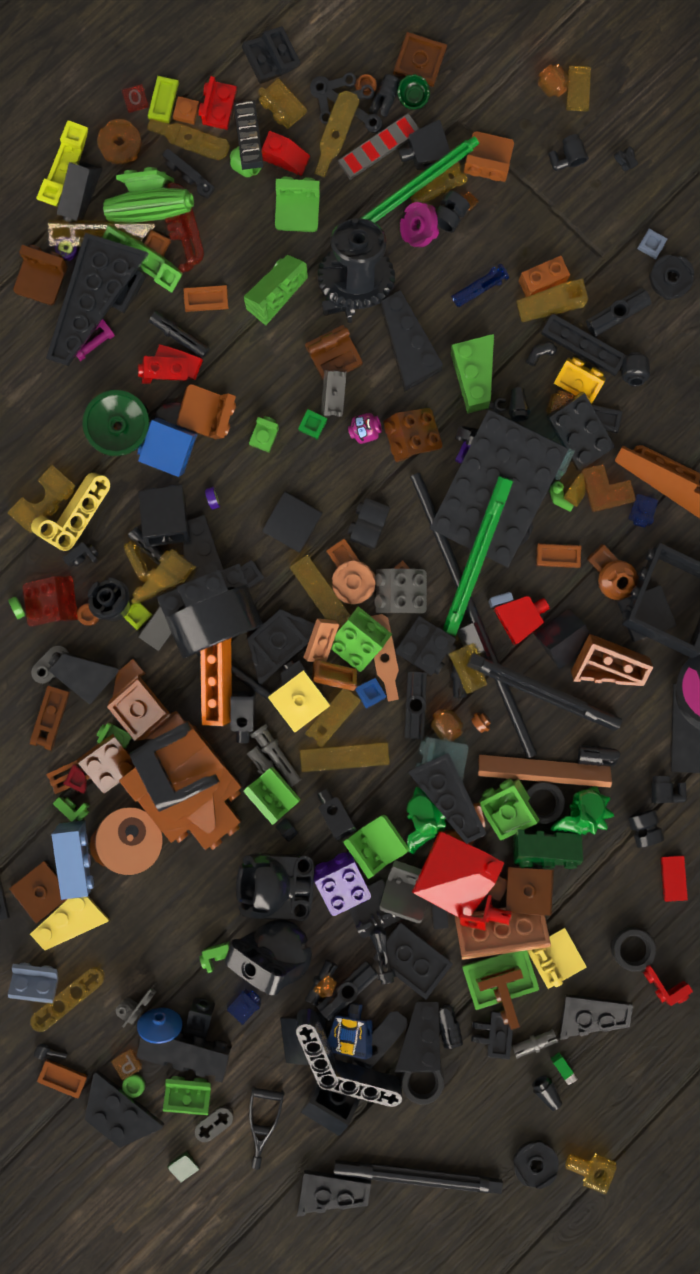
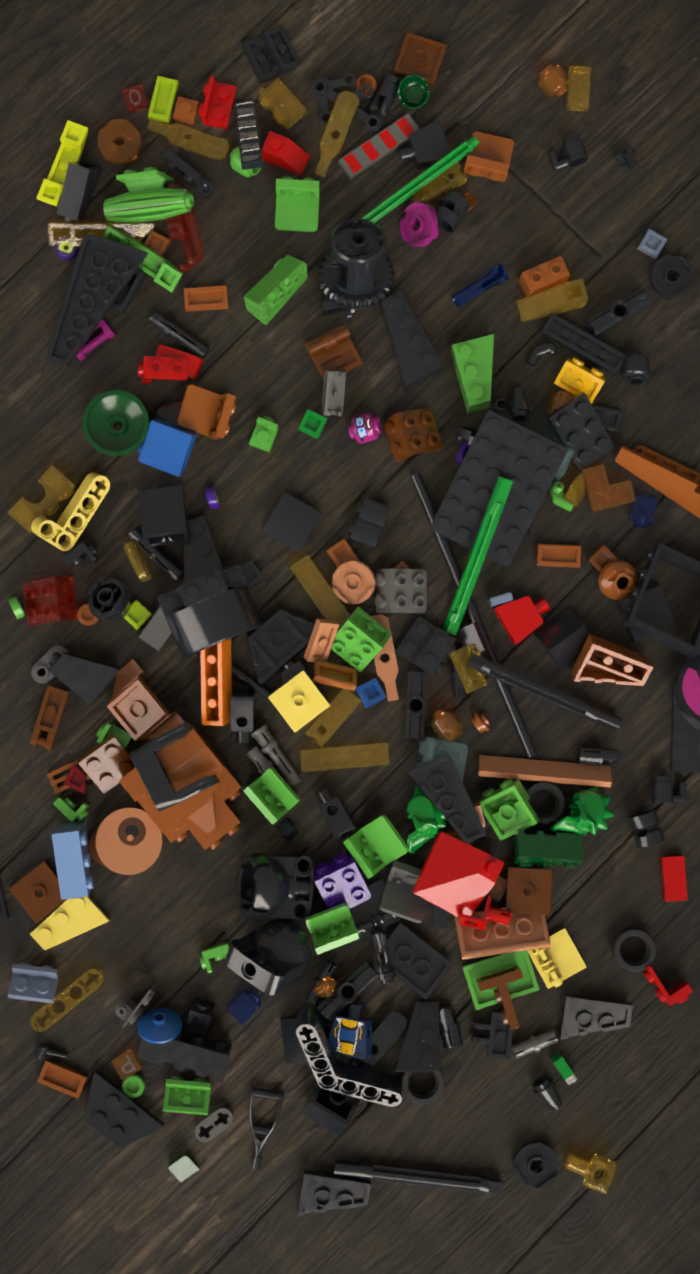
reddish brown bracket [13,245,68,305] -> none
clear yellow slope [131,549,196,604] -> none
none -> bright green bracket [305,903,360,955]

